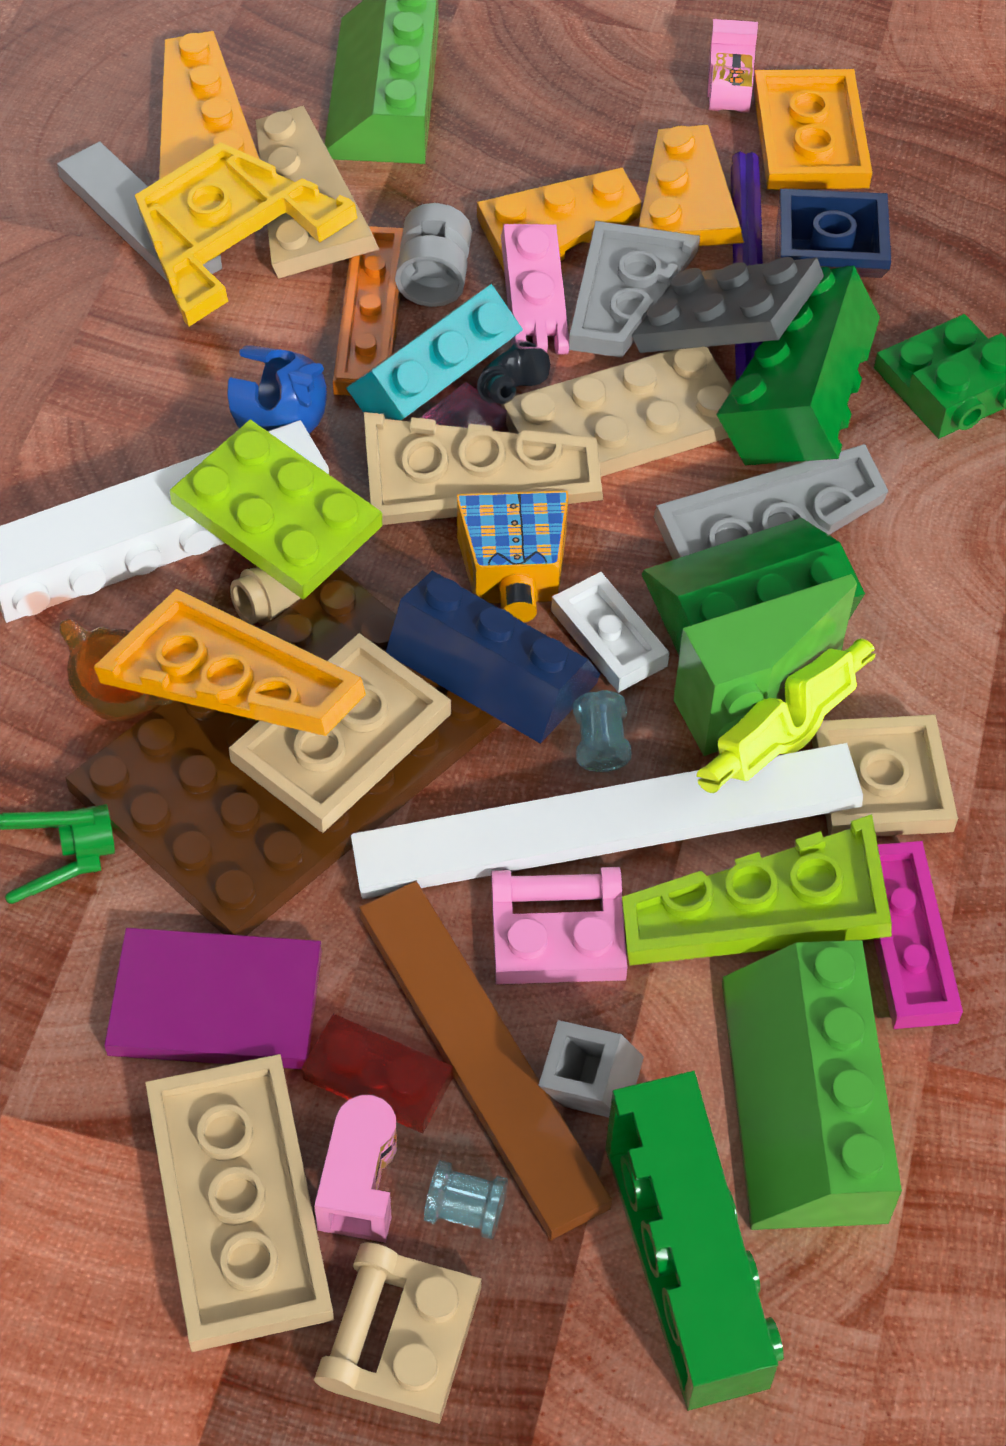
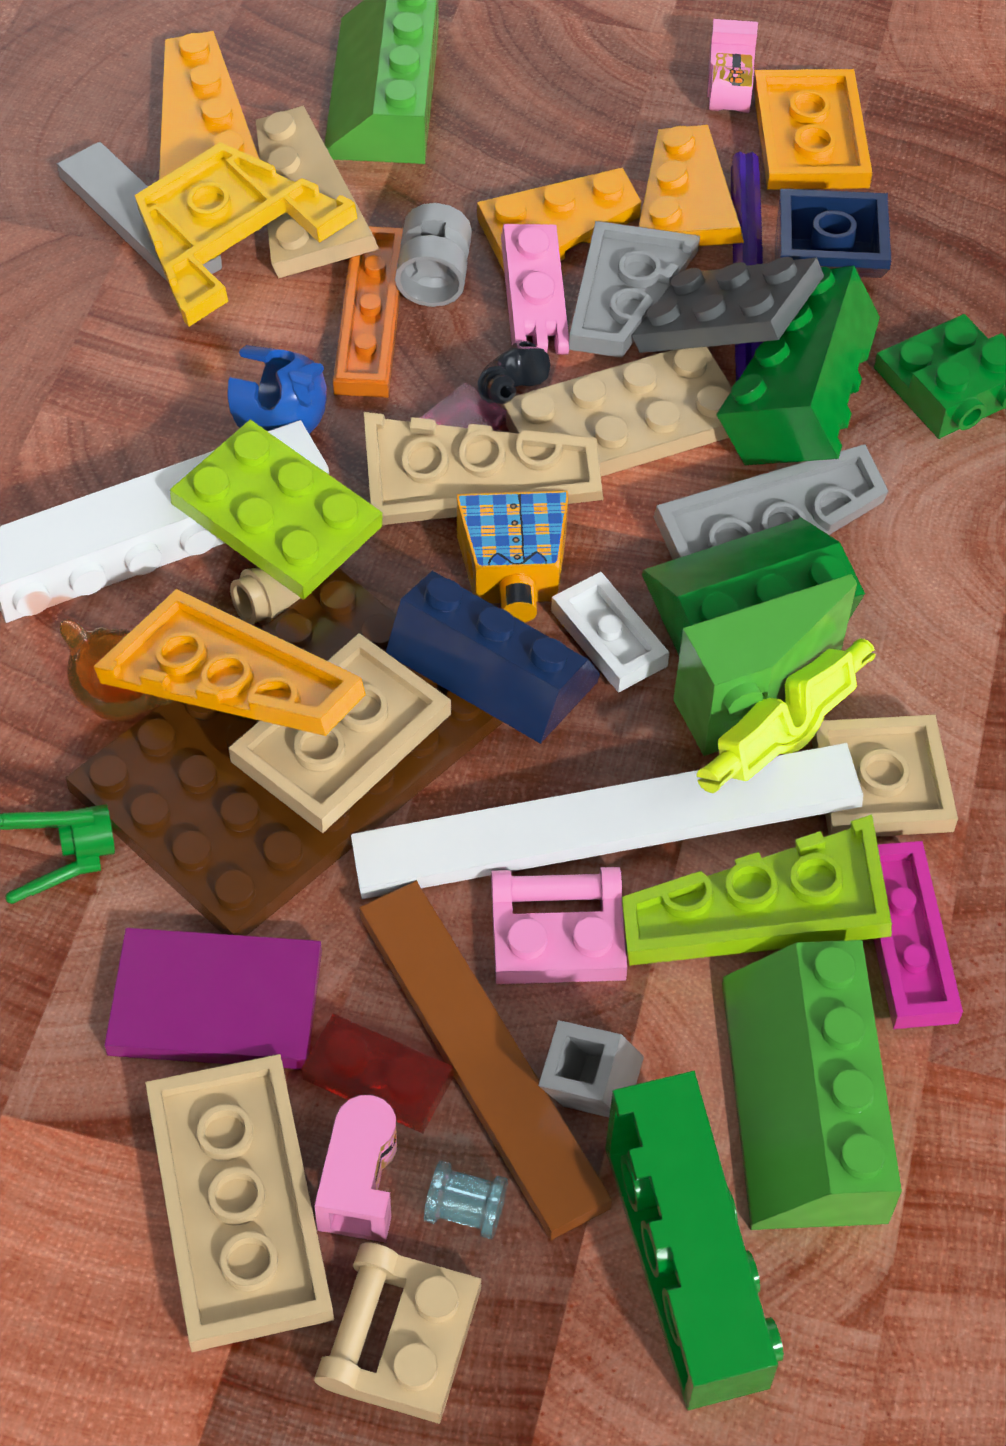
brick [346,284,523,421] -> none
clear light blue bush [573,690,632,772] -> none

